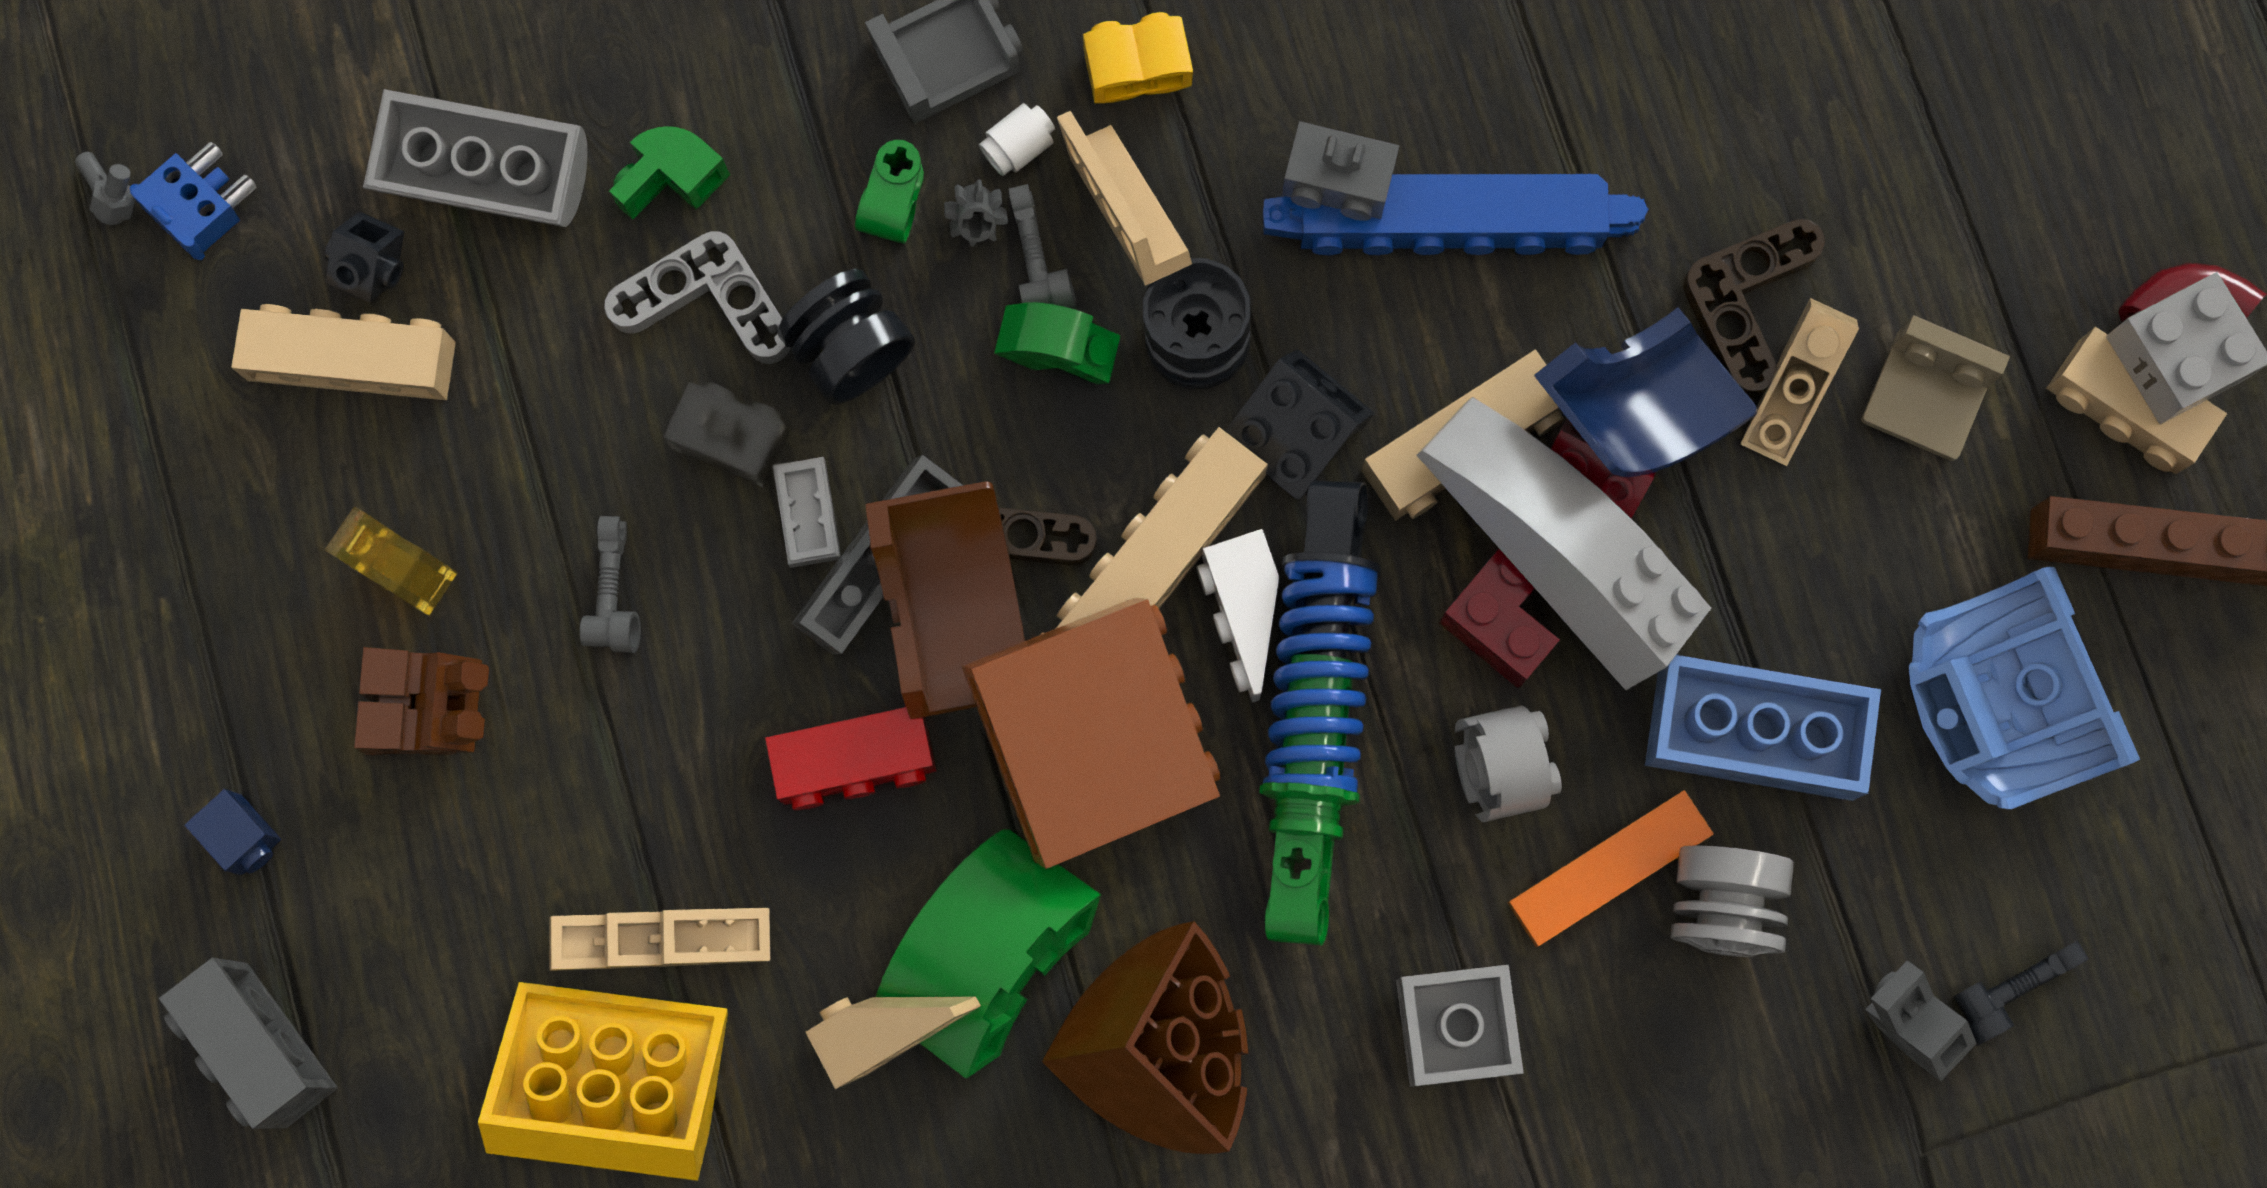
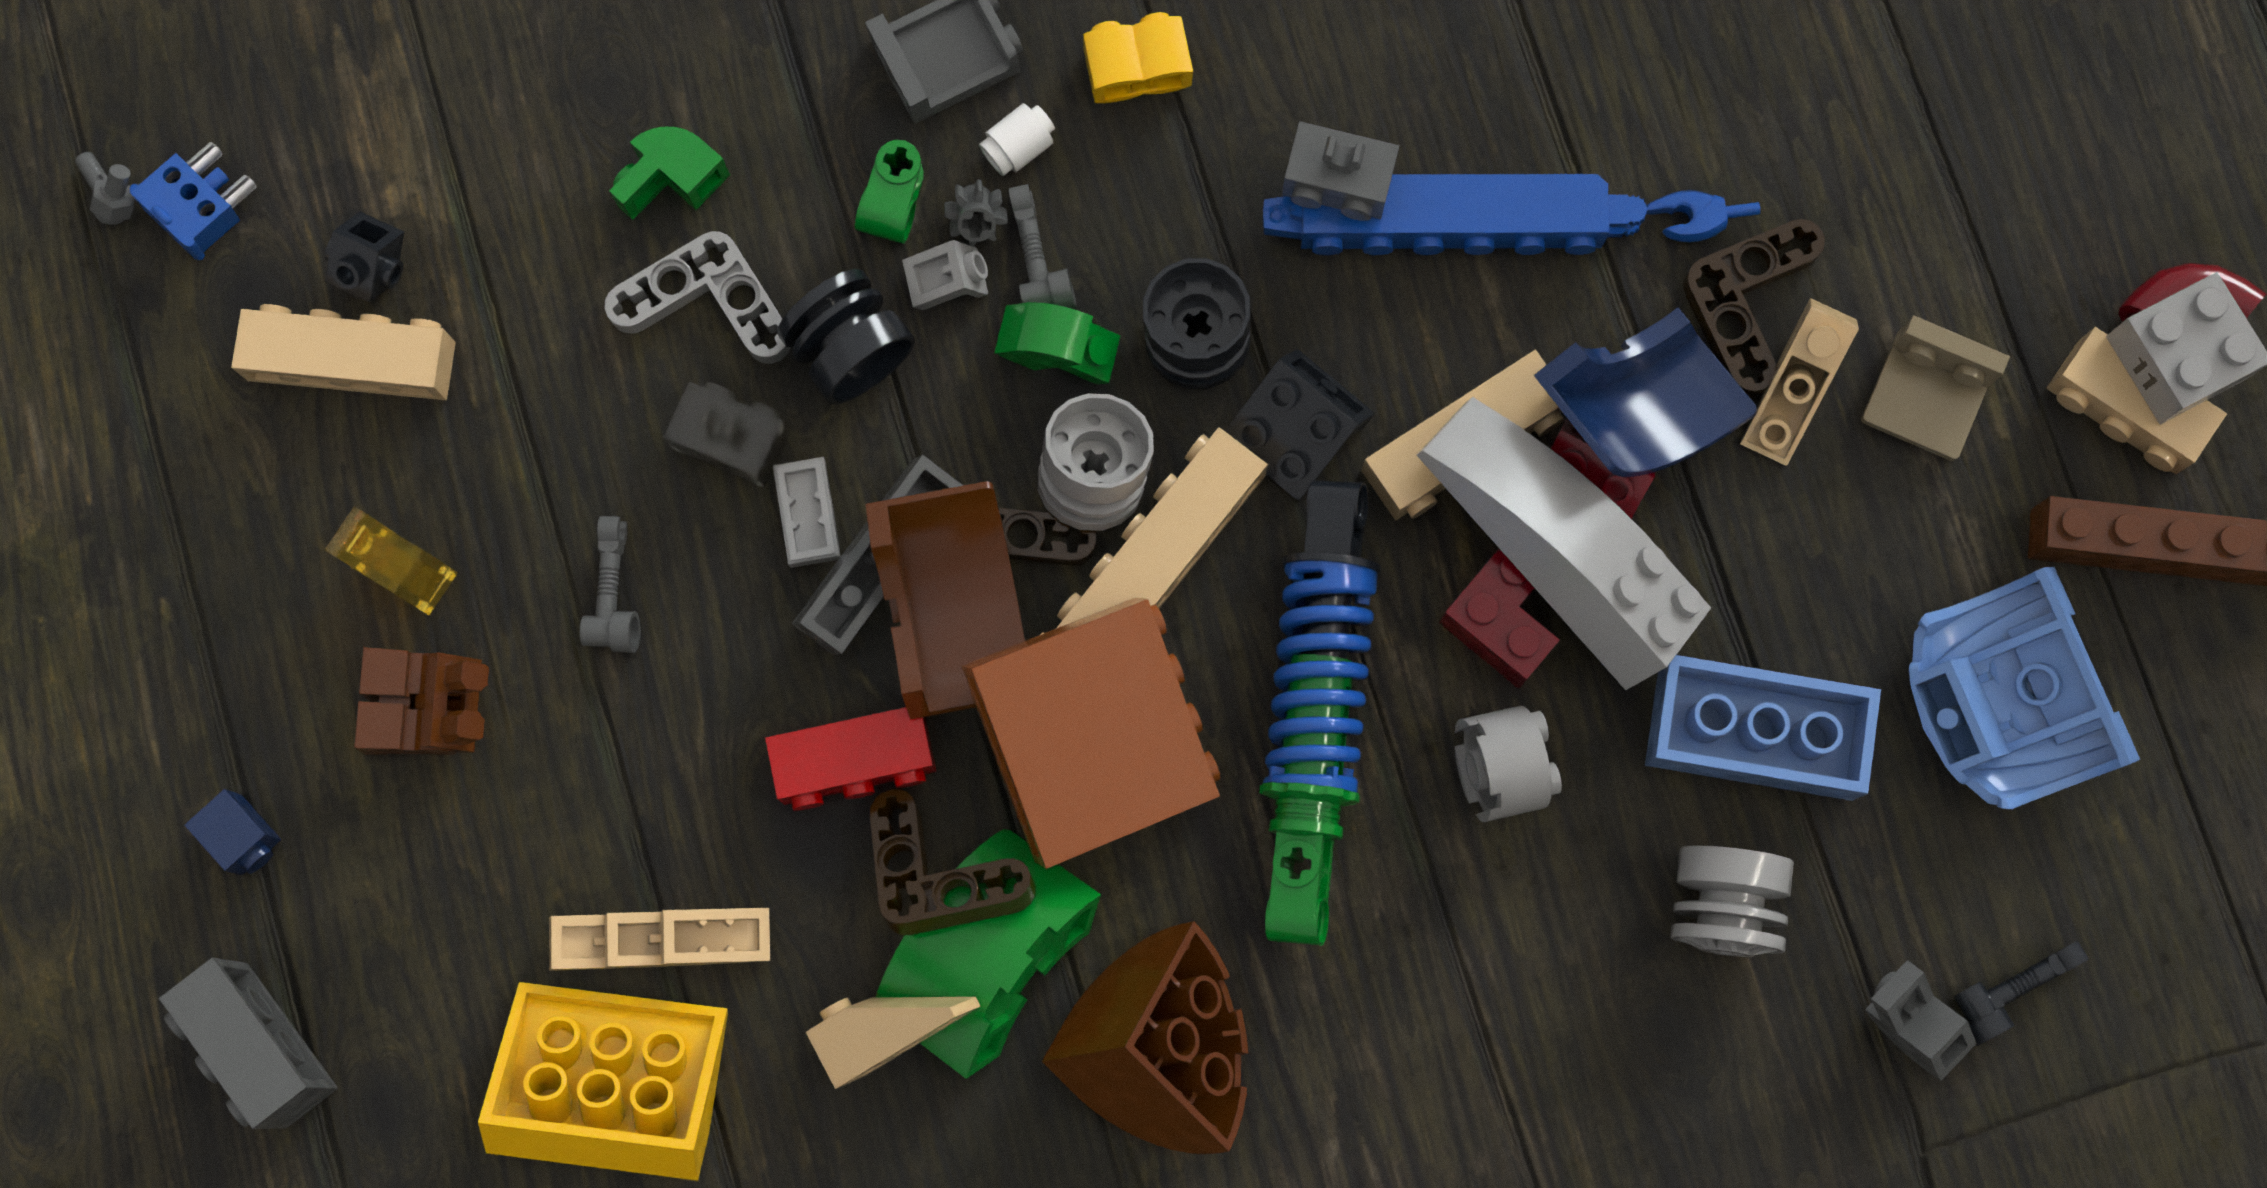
light grey brick [363,89,587,227] -> none
tan fence [1057,111,1192,286] -> none
white slope [1196,529,1279,702] -> none
light grey brick [1396,965,1524,1087] -> none
orange tile [1508,790,1714,947] -> none
none -> dark brown beam [870,789,1036,935]
none -> light grey bracket [902,240,988,310]
none -> light grey wheel [1038,393,1154,531]
none -> blue hand [1646,190,1760,243]

